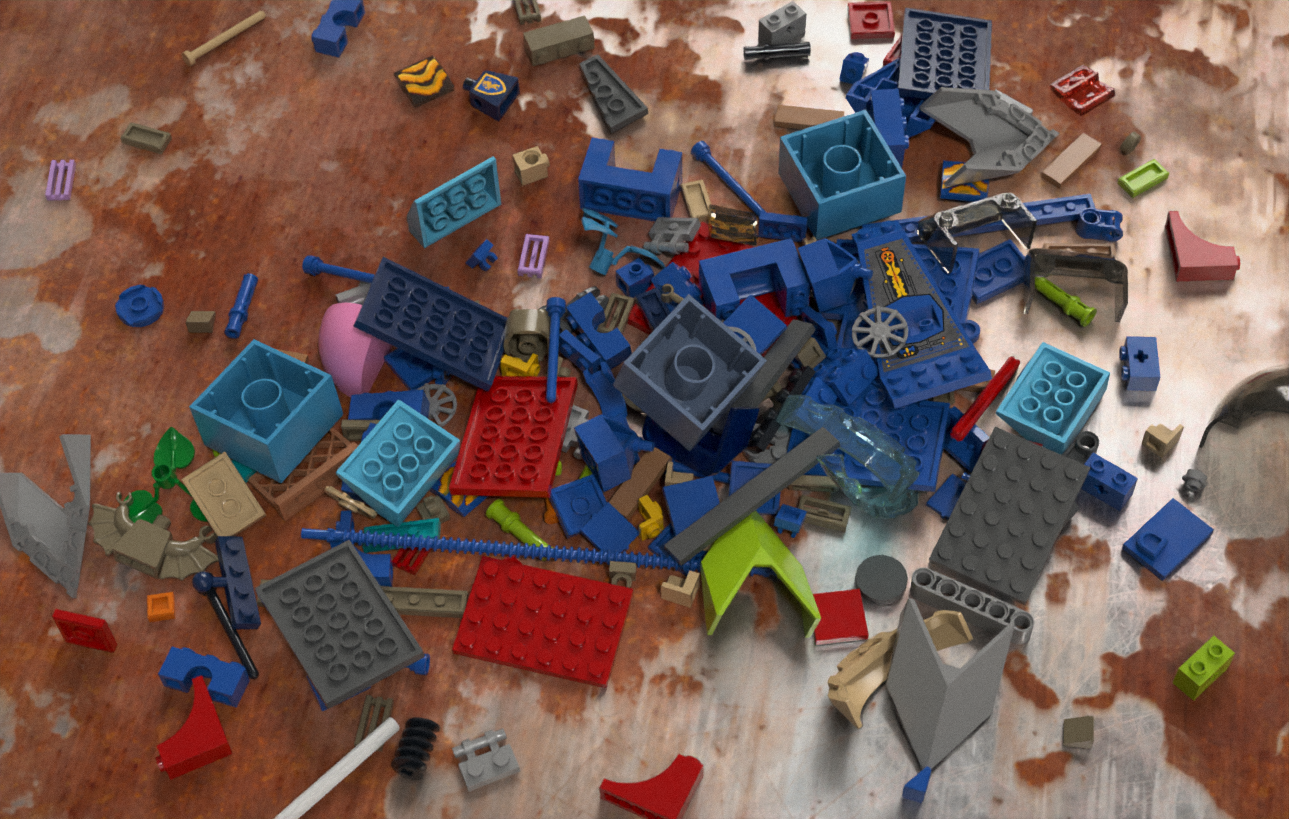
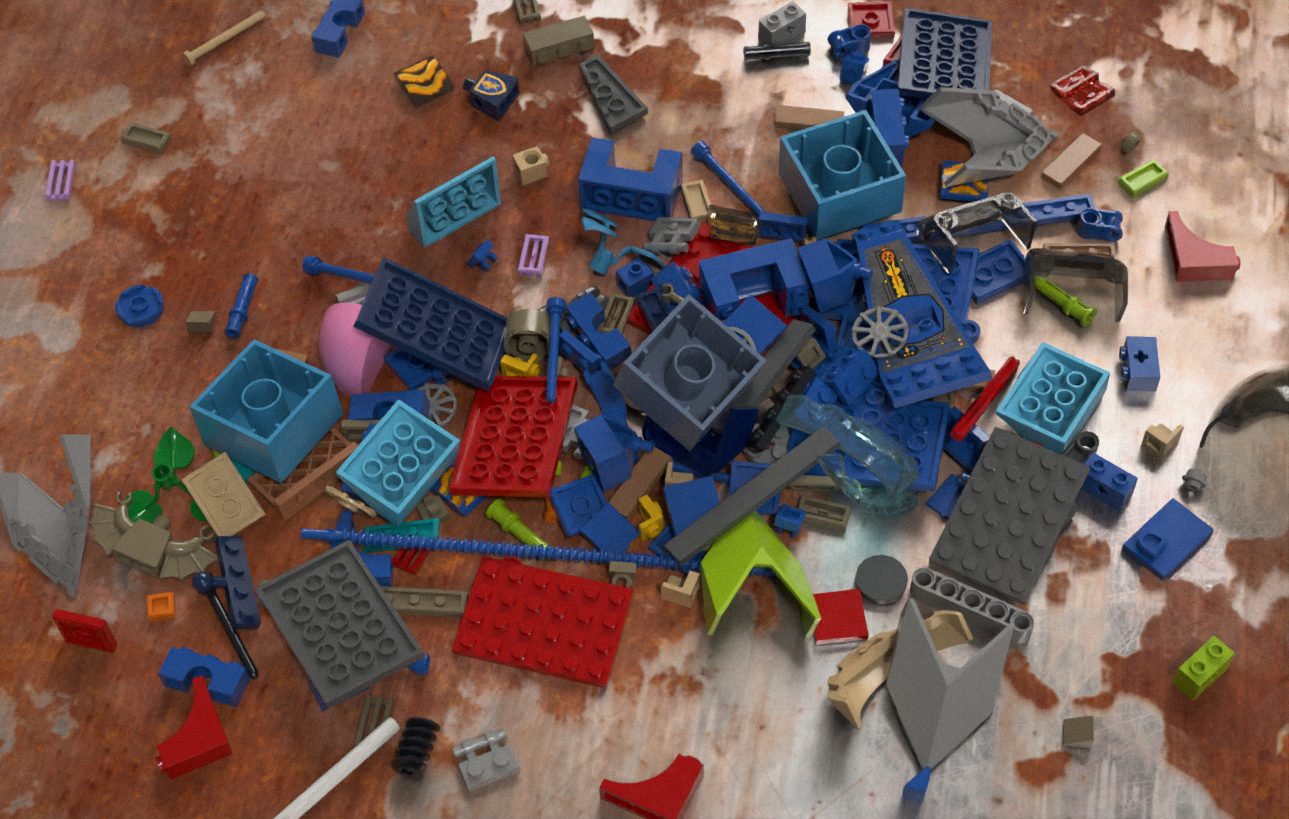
none -> blue piece [827,24,871,59]

